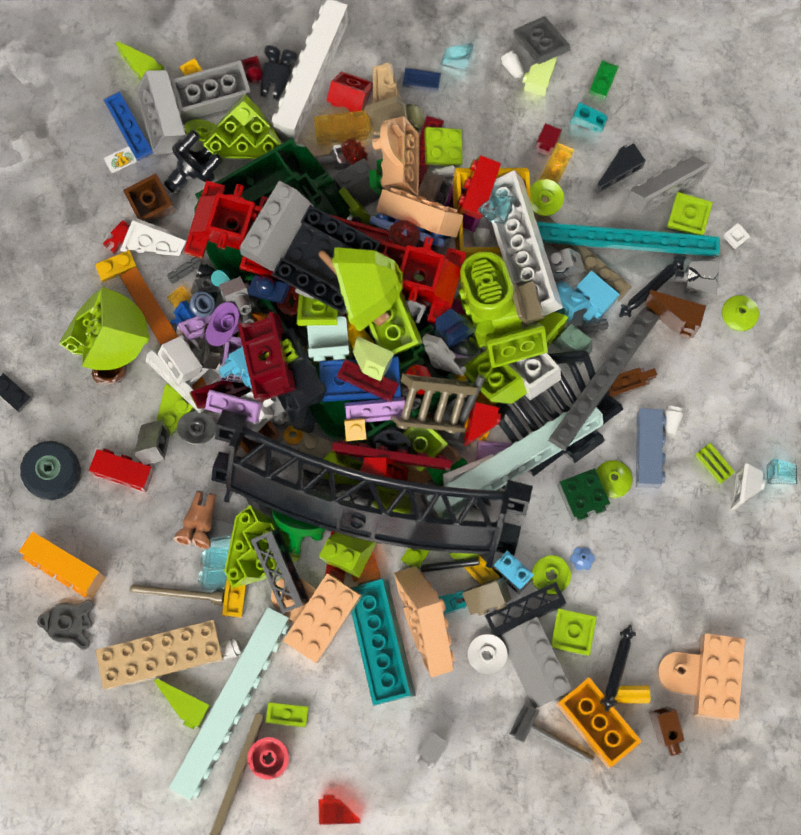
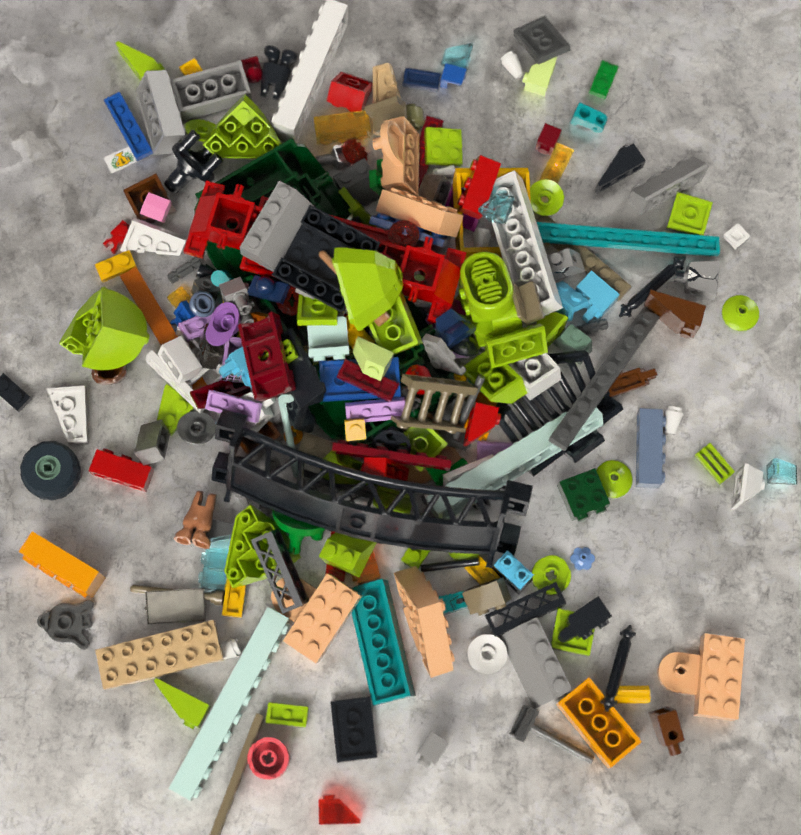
dark grey panel [405,294,426,324] -> none
none -> white wing [47,386,88,444]
none -> bright pink piece [140,193,172,223]
none -> clear smoke piece [144,588,207,624]
none -> light aqua piece [278,393,298,478]
none -> black plate [330,697,377,763]
none -> blue panel [440,63,467,89]
none -> black hinge [558,596,612,643]

